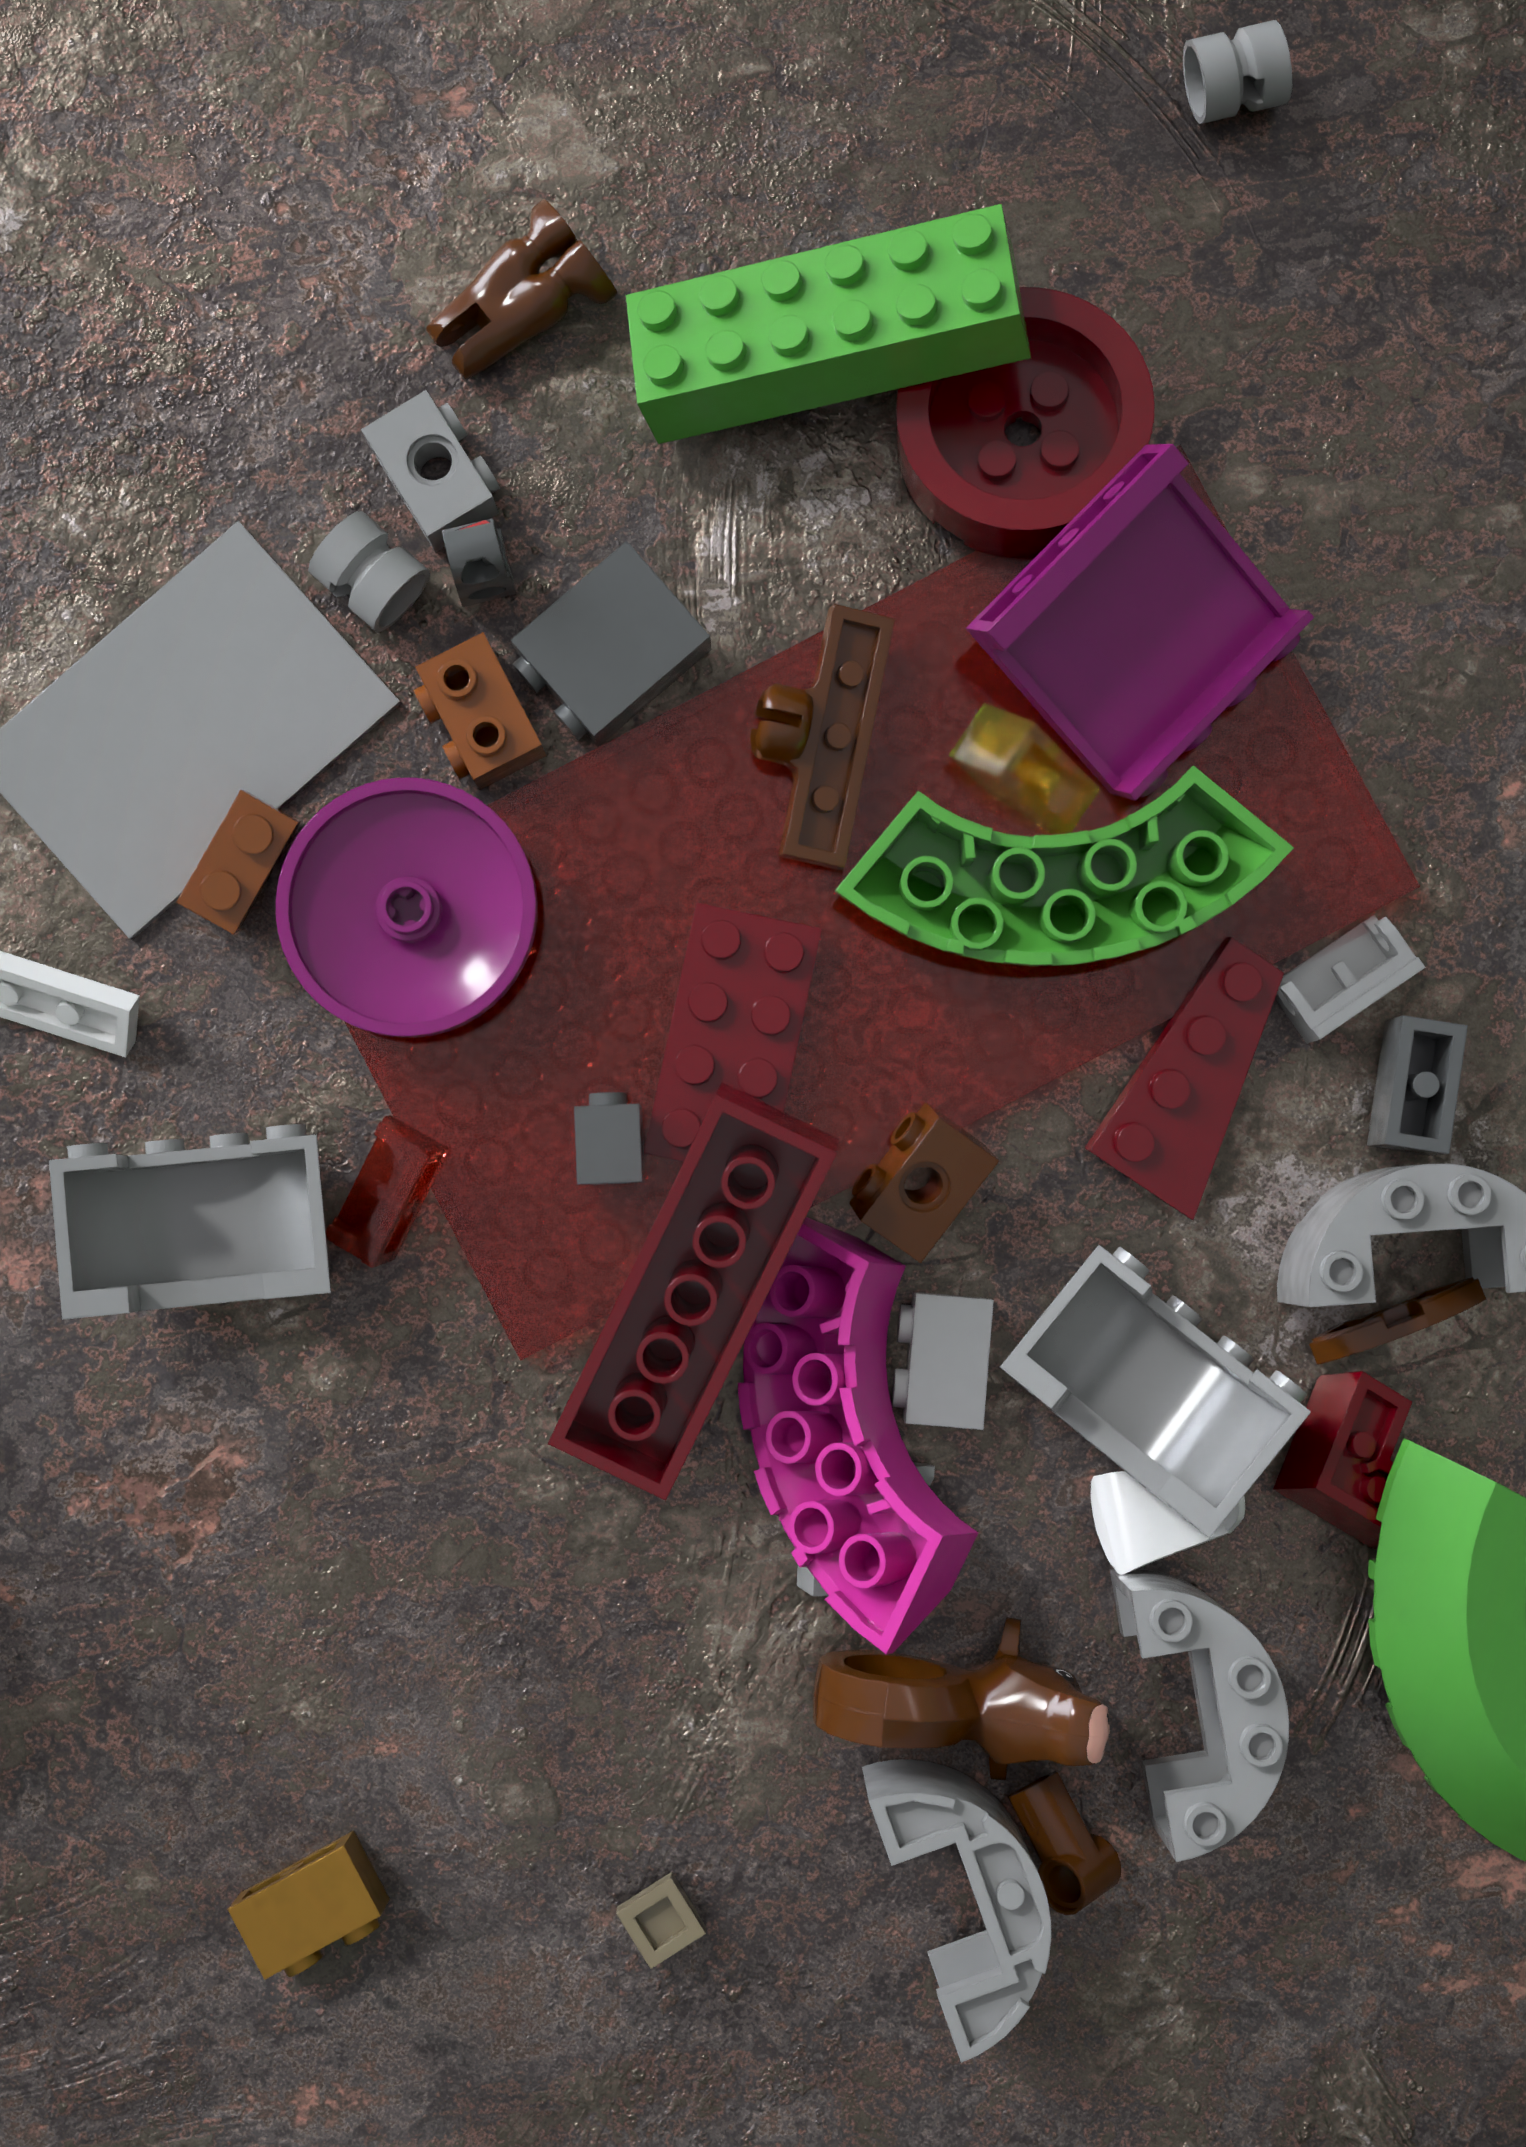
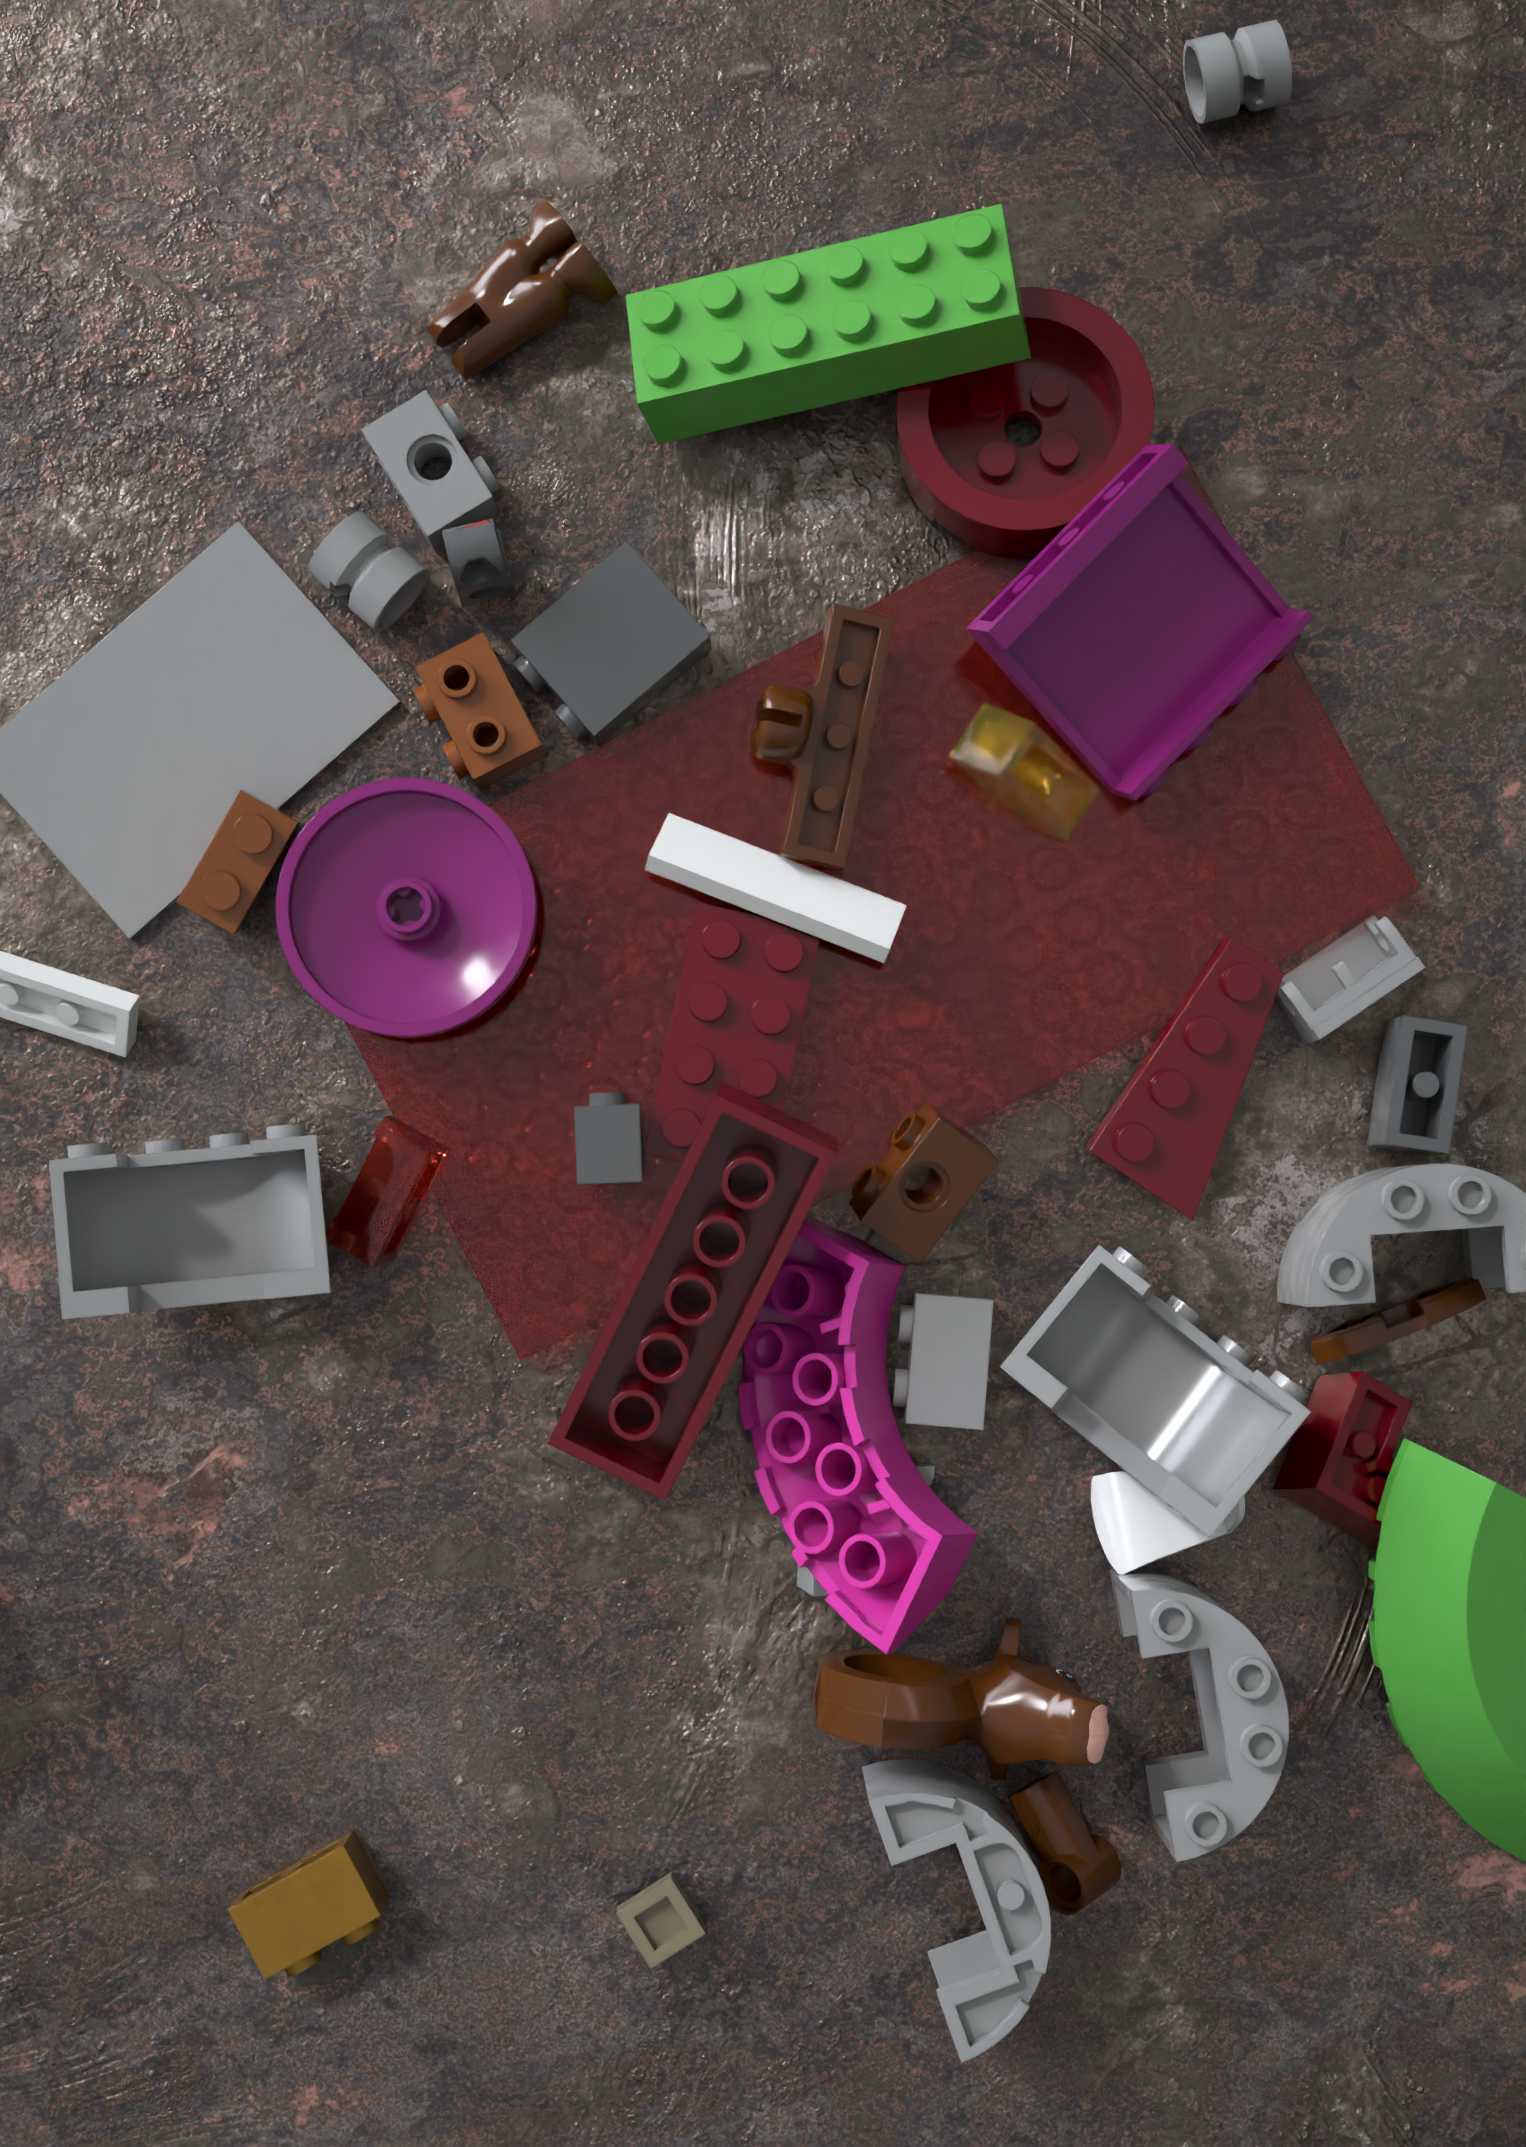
bright green brick [835,765,1294,966] -> none
none -> white tile [644,813,907,963]

